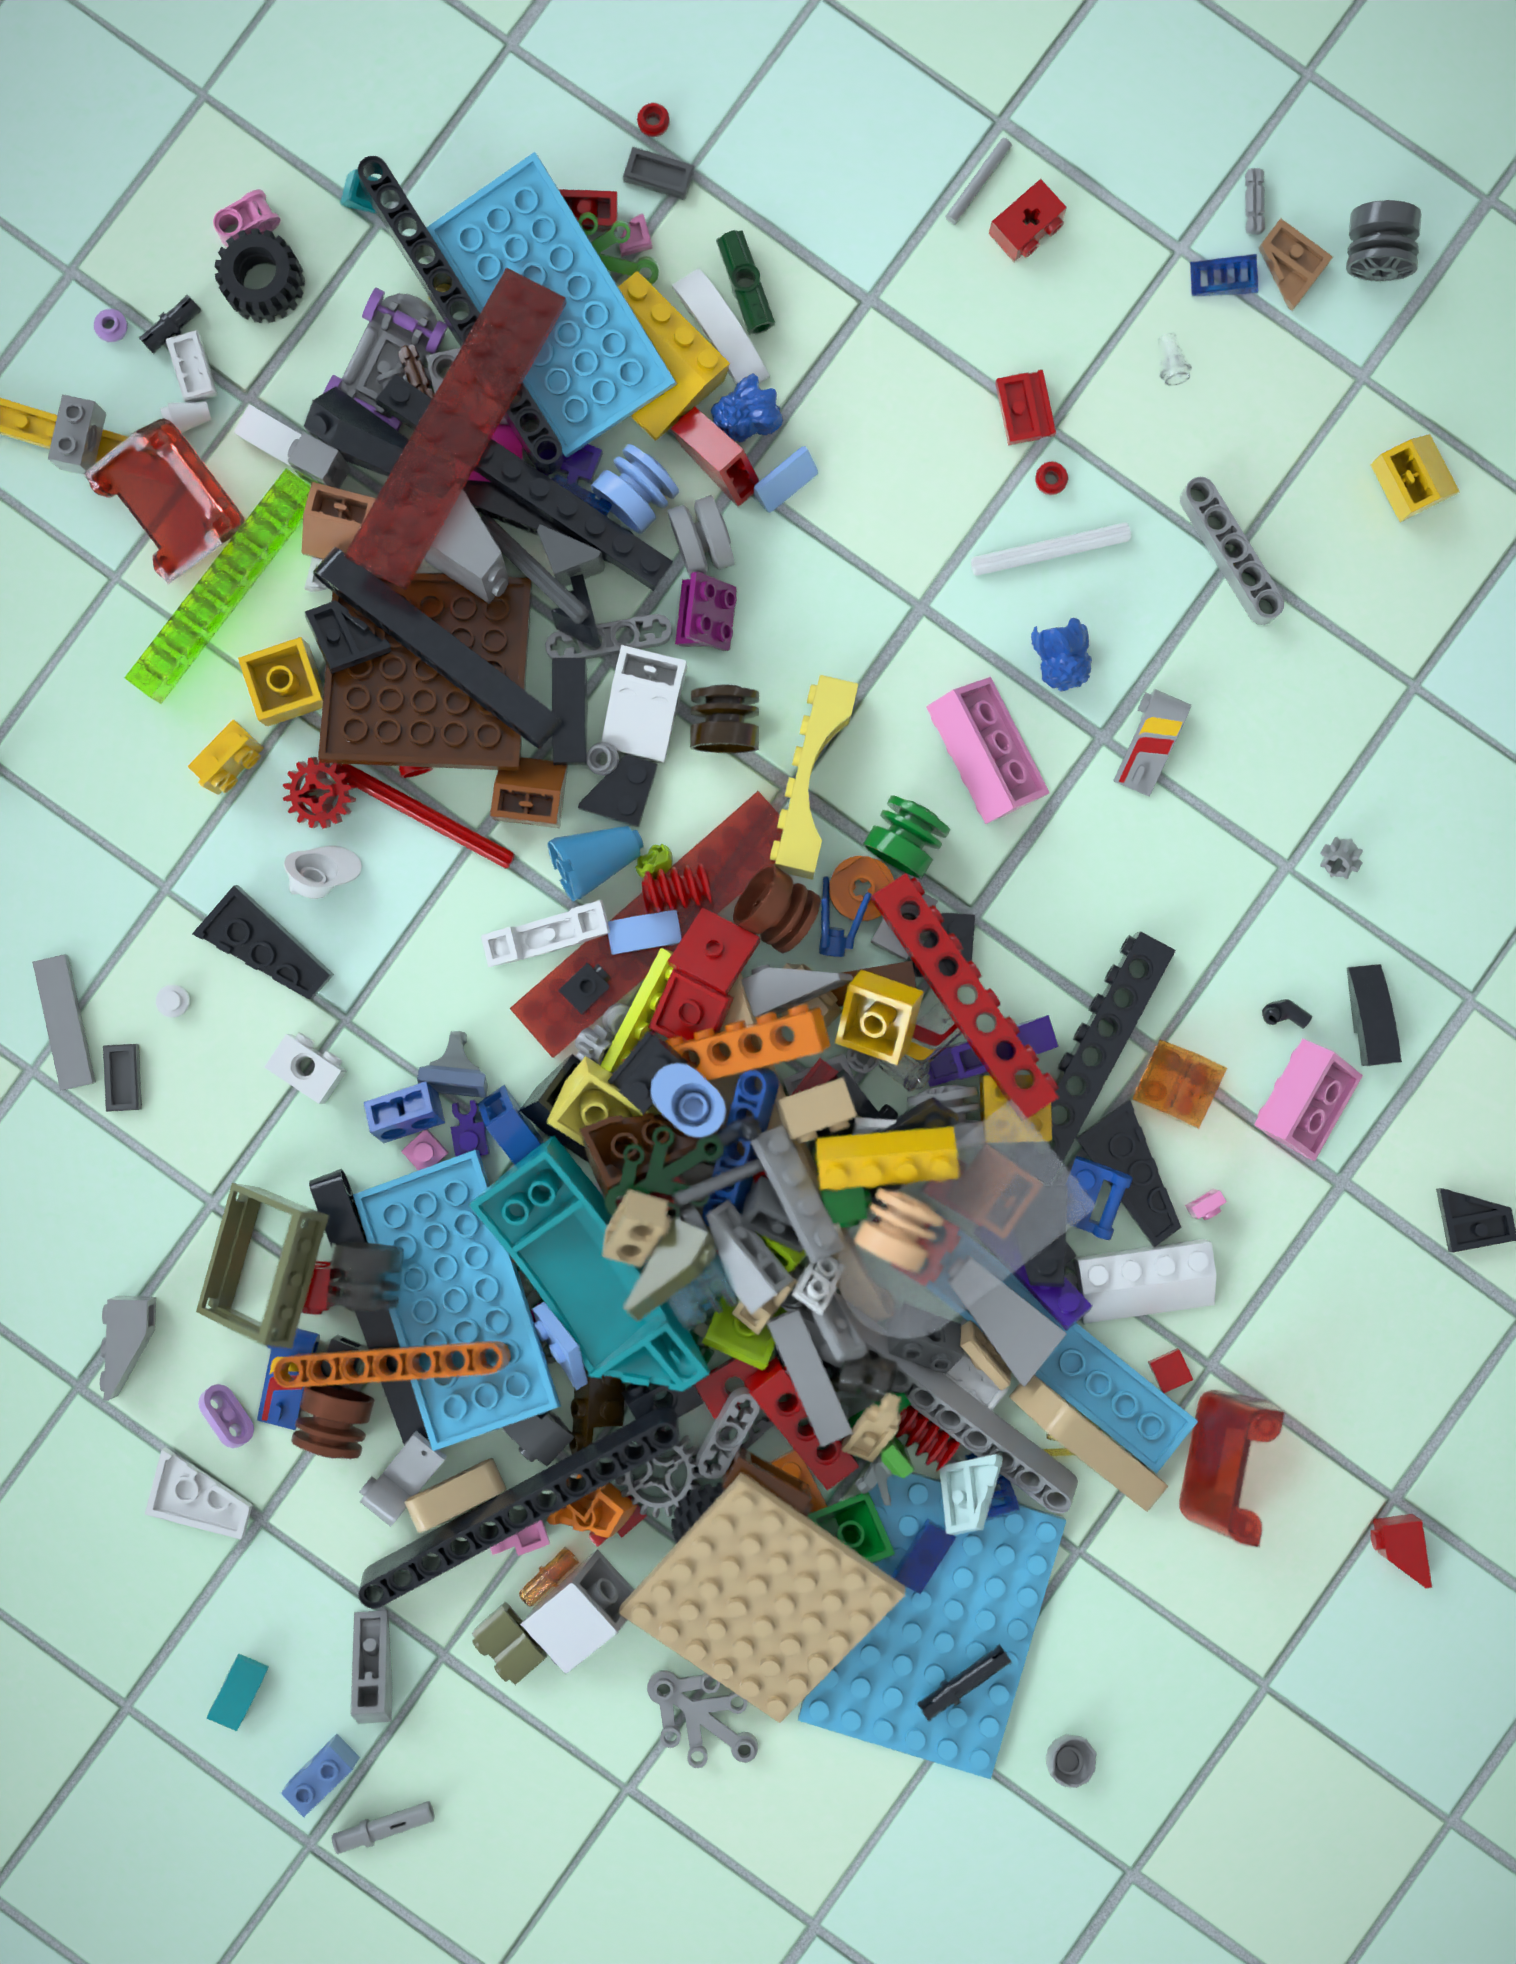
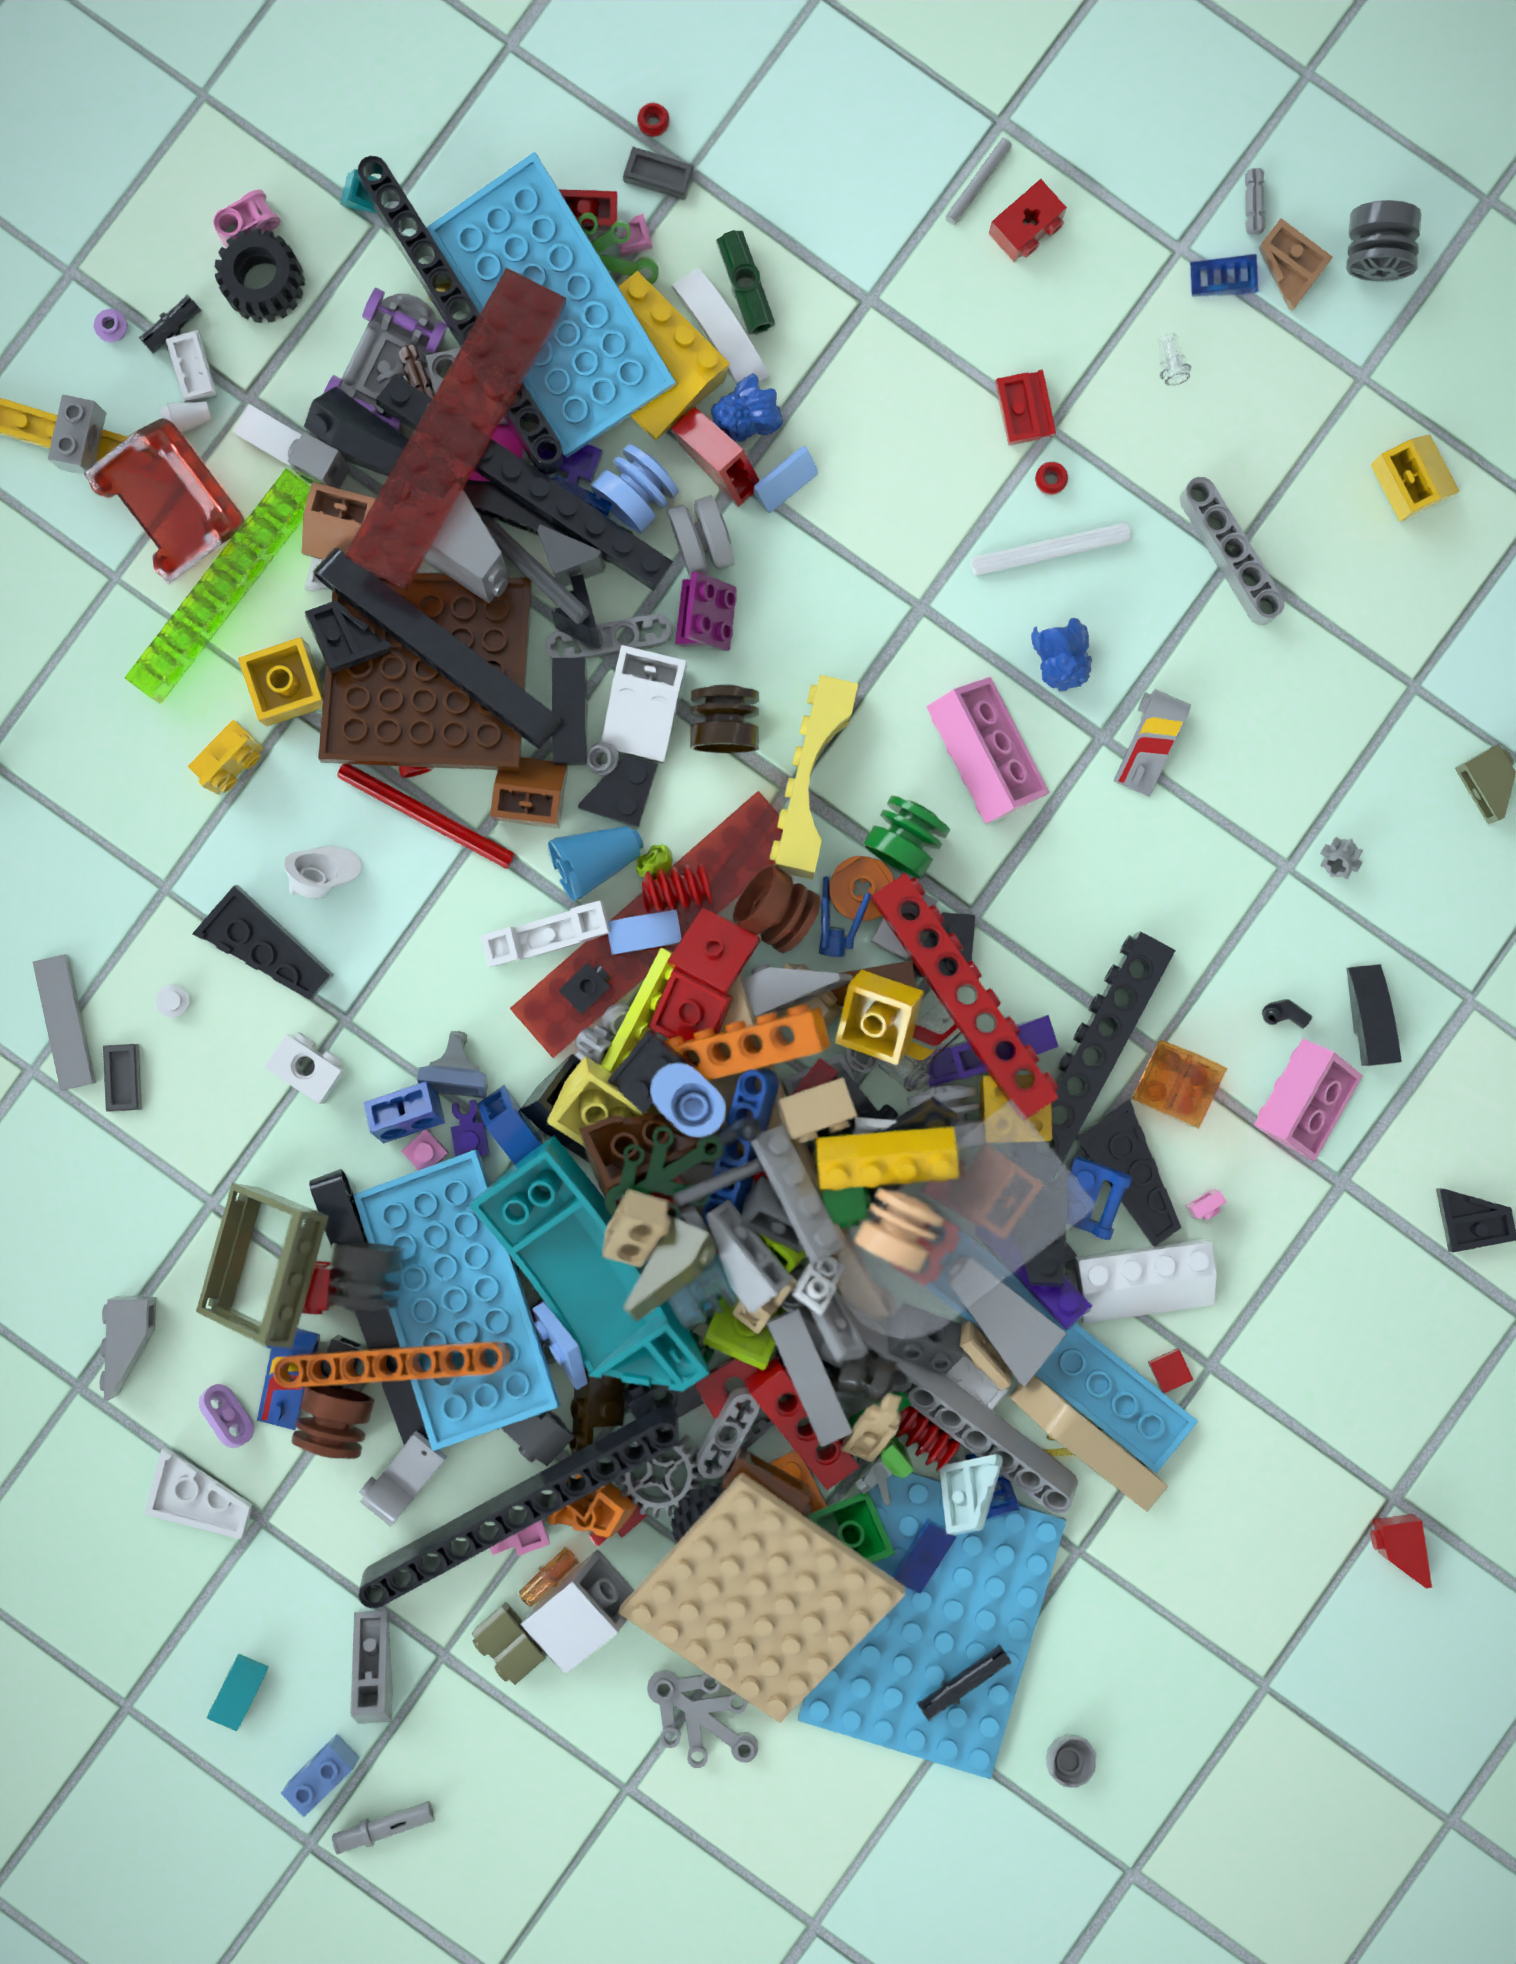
red gear [283,757,356,829] -> none
tan beam [404,1458,507,1533] -> none
clear red windscreen [1179,1390,1285,1548] -> none
none -> olive slope [1455,744,1516,824]

